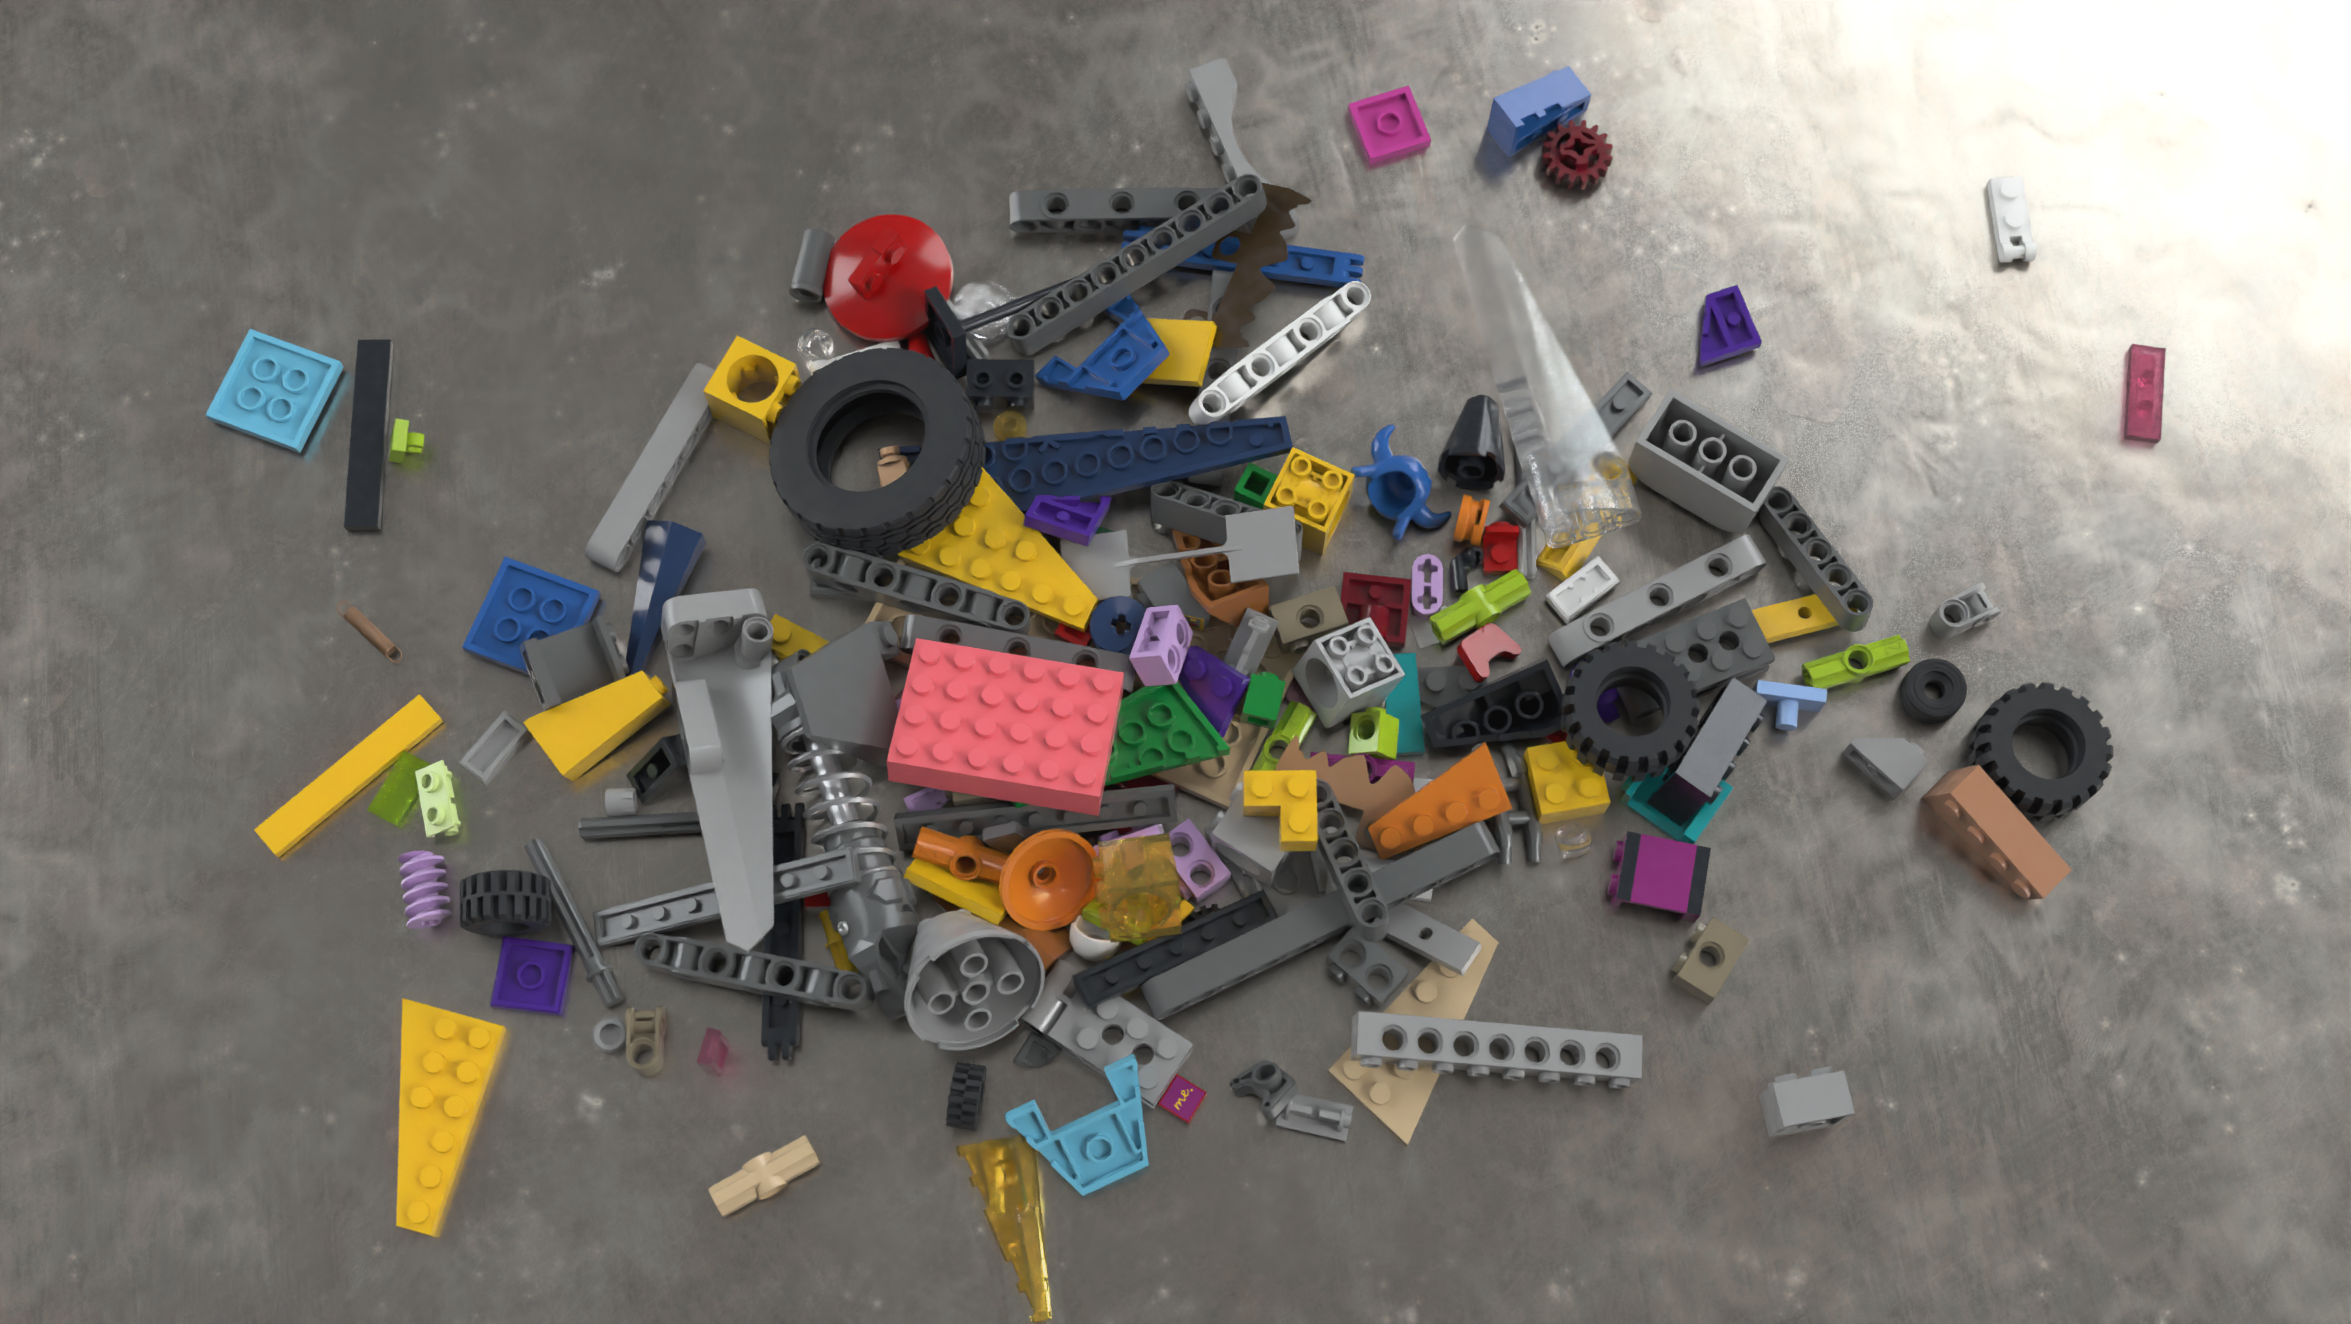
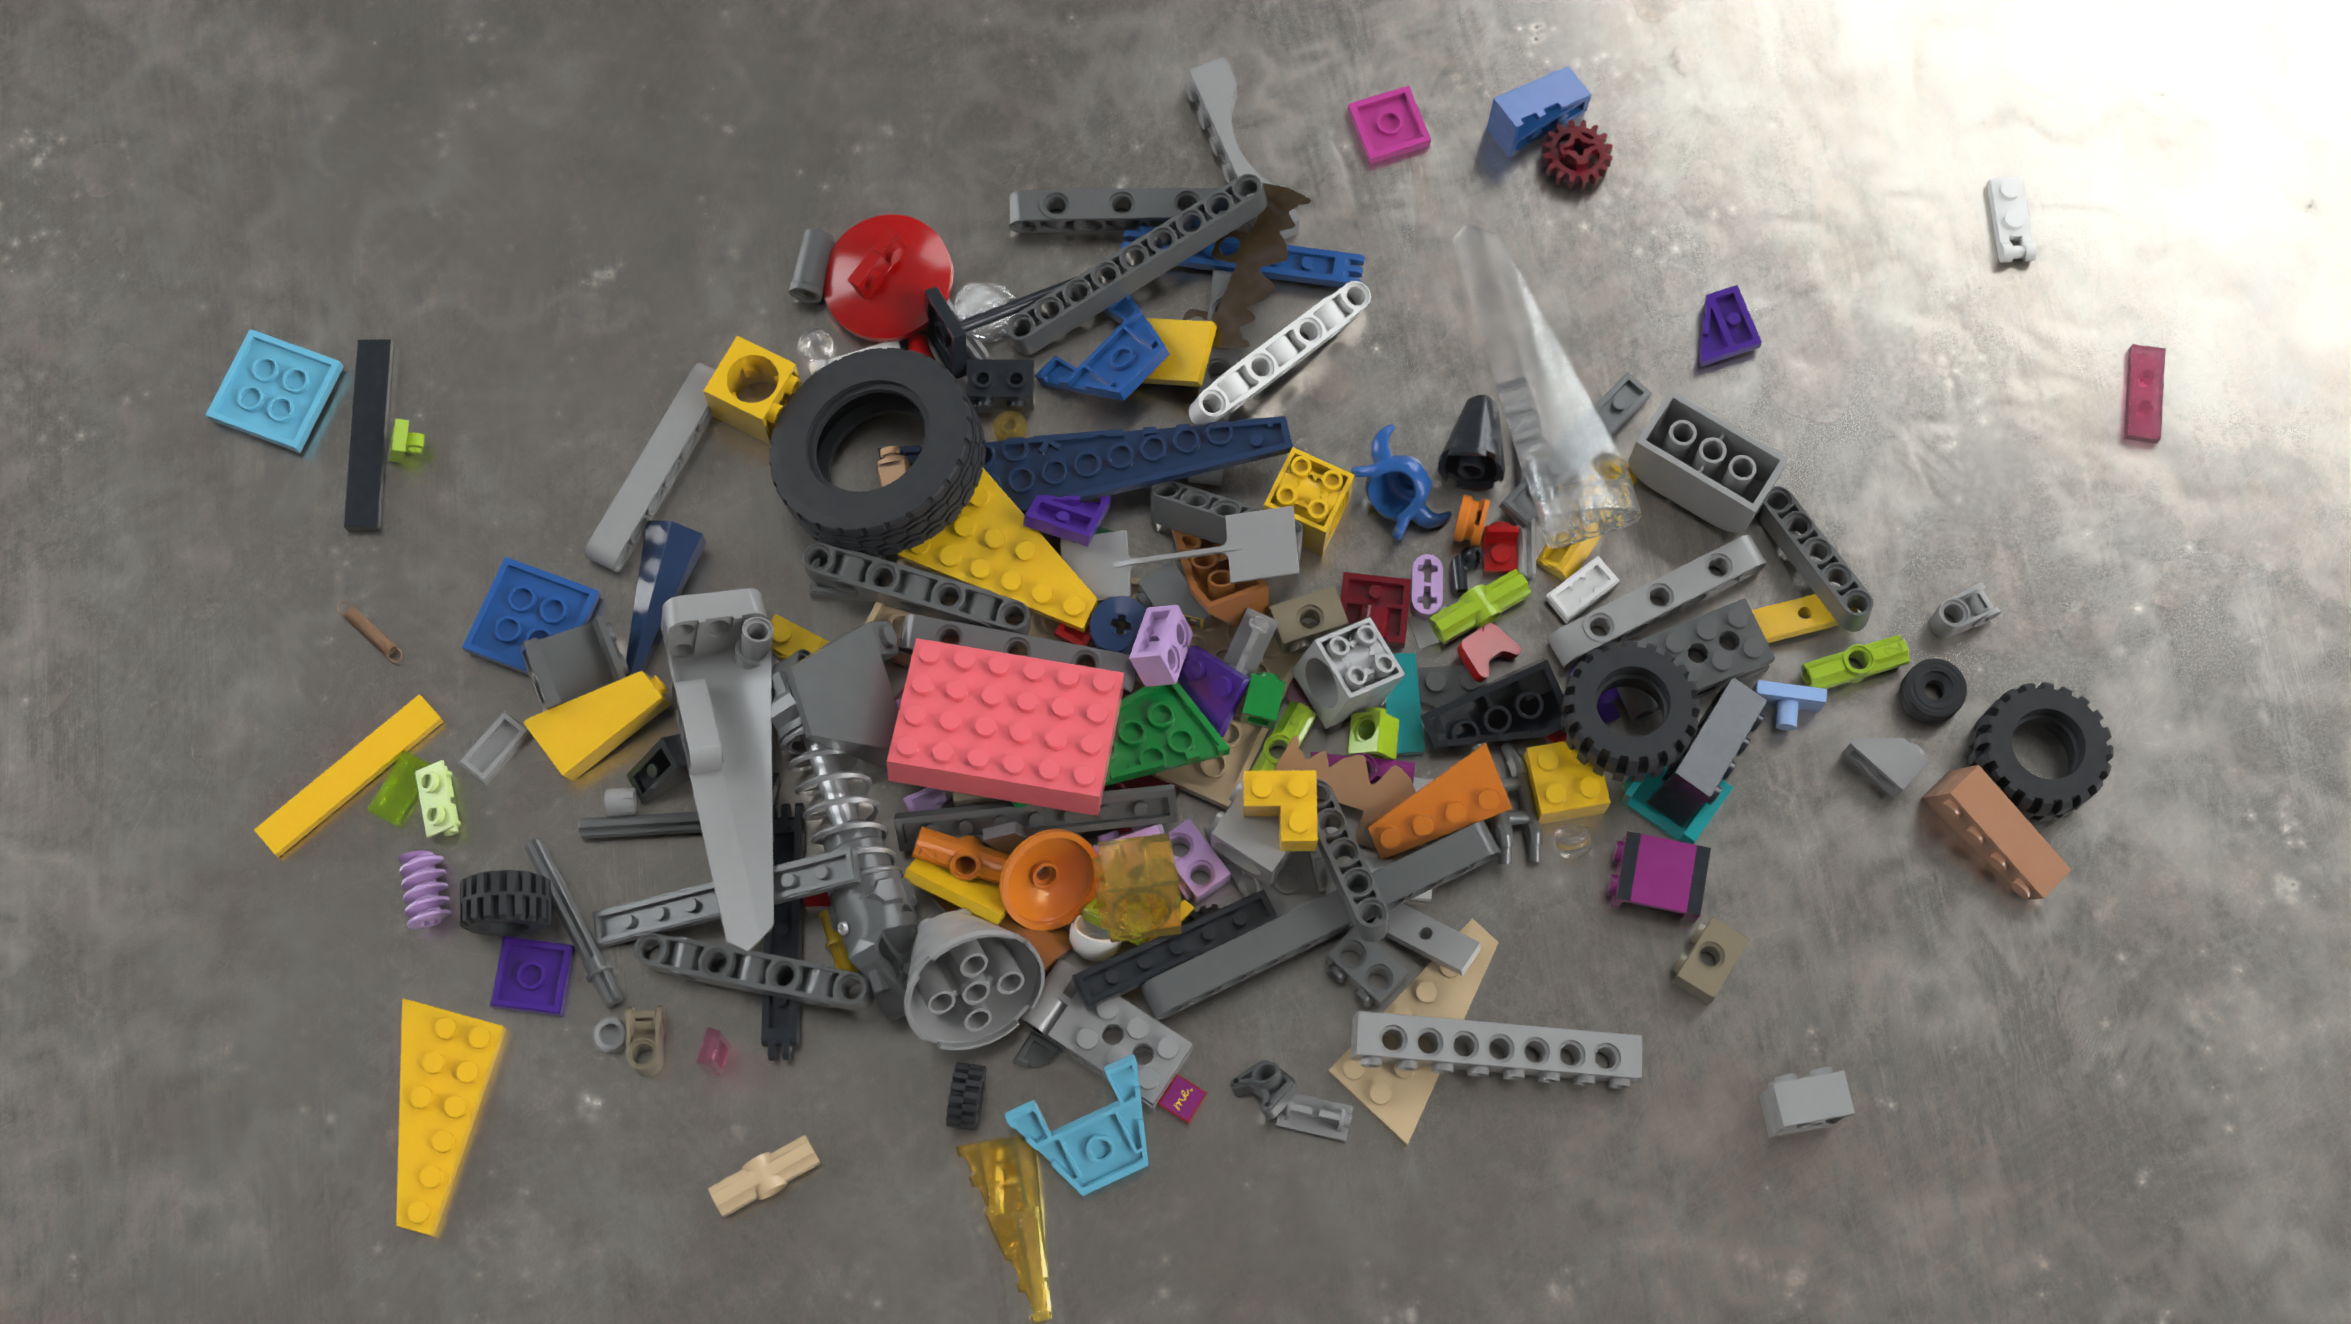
green brick [1233,462,1278,509] -> none

